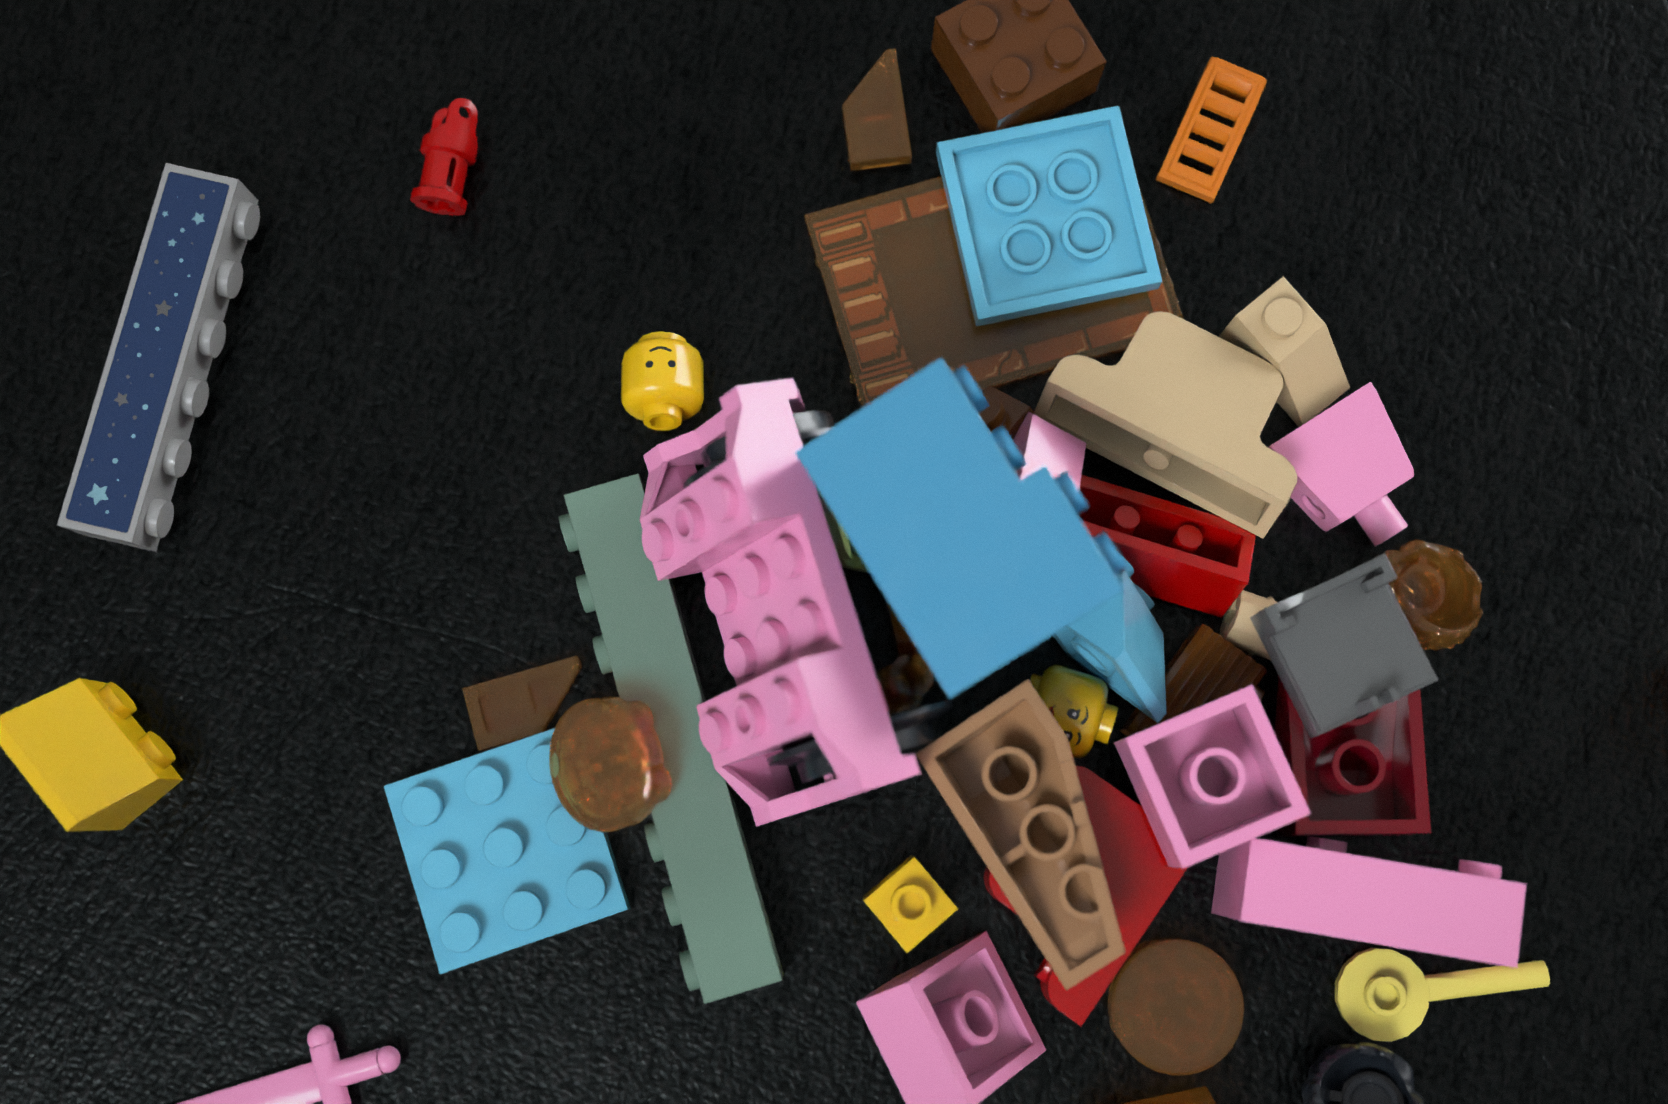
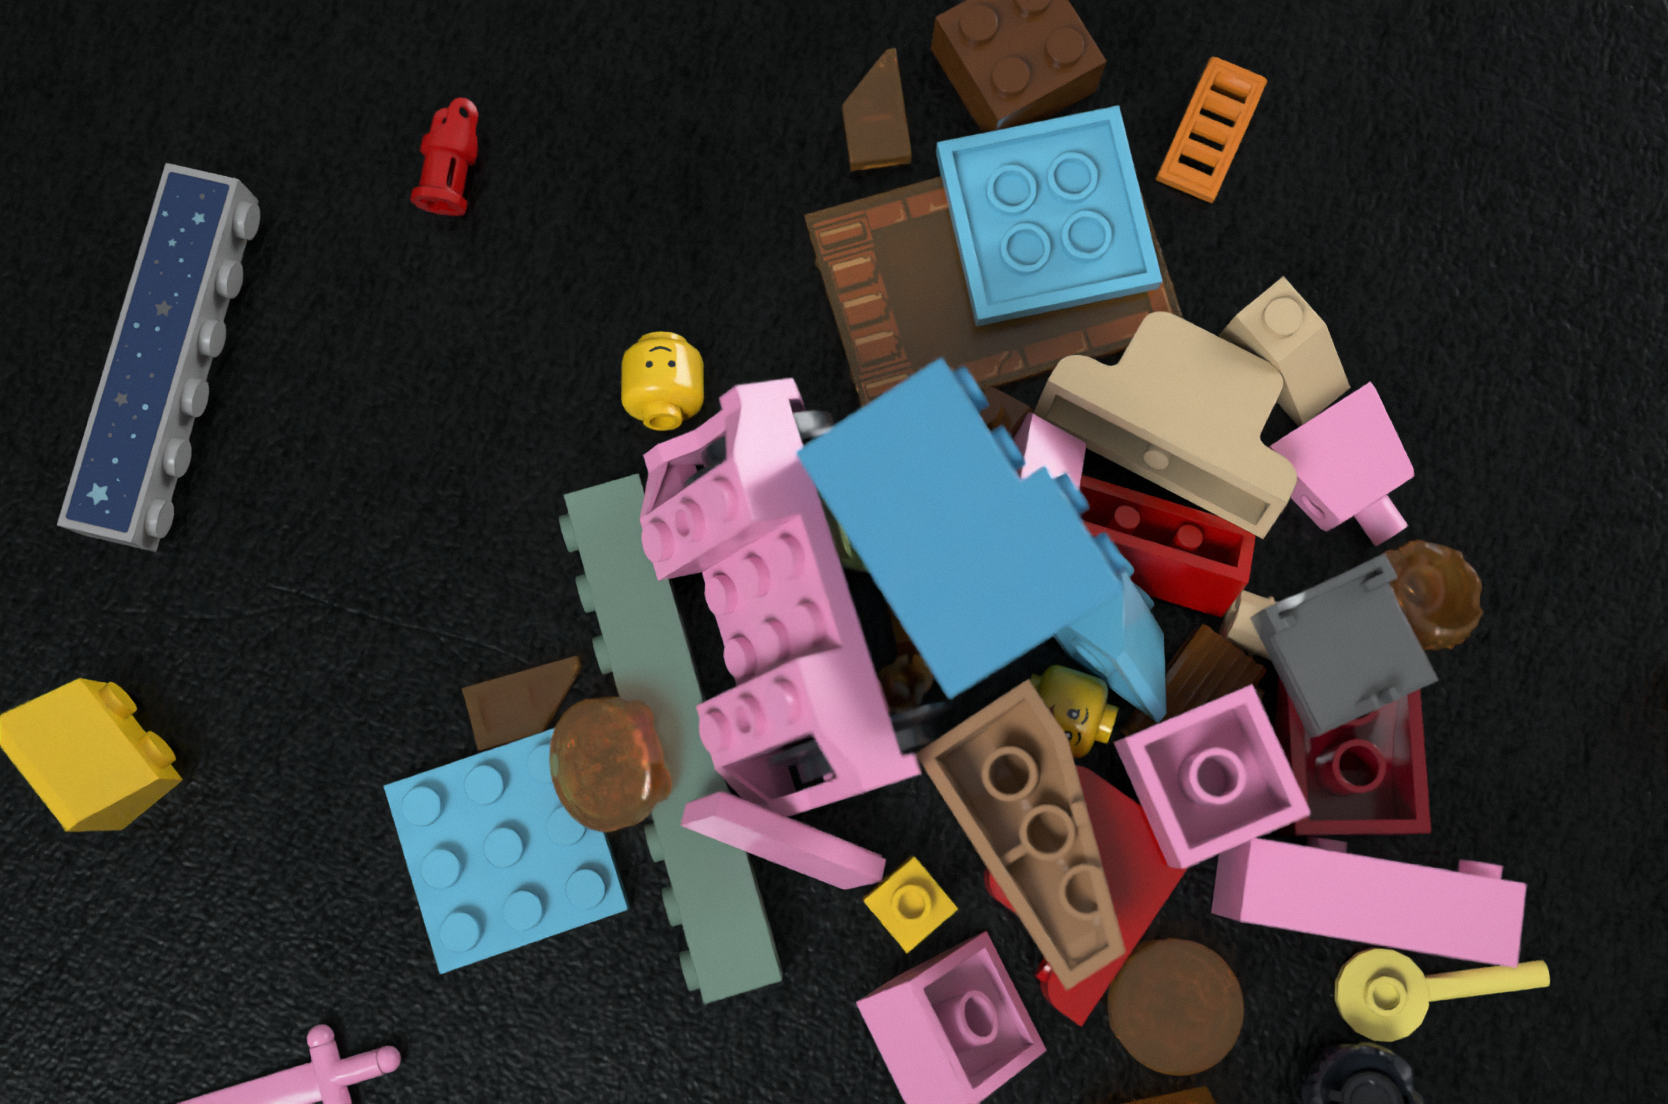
none -> bright pink tile [681,791,886,890]

